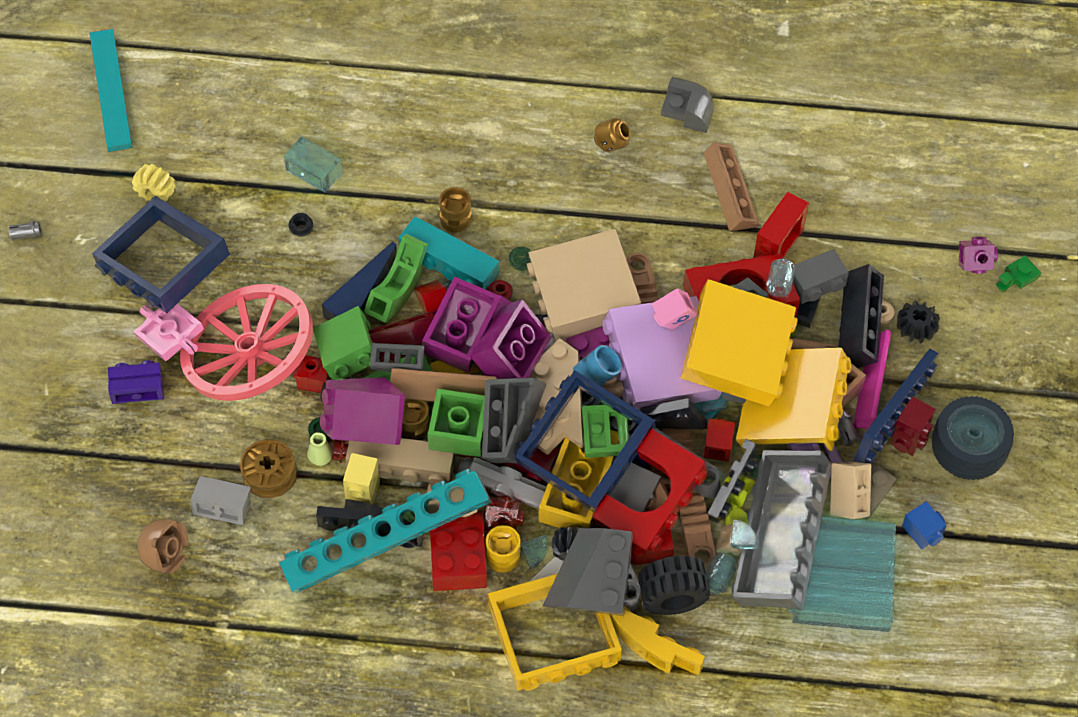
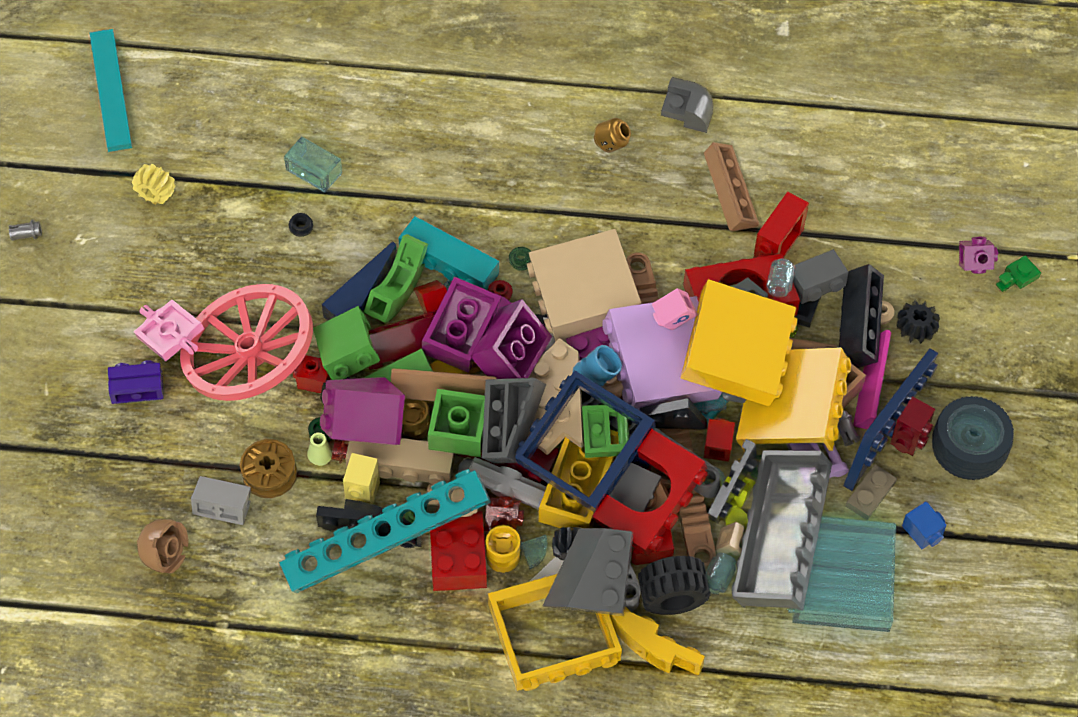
dark blue window [92,196,230,313] -> none
dark grey slope [370,343,425,372] -> none
pearl gold wheel [439,187,472,233] -> none
clear light blue tile [730,520,758,549] -> none
tan hinge [830,461,871,519] -> none

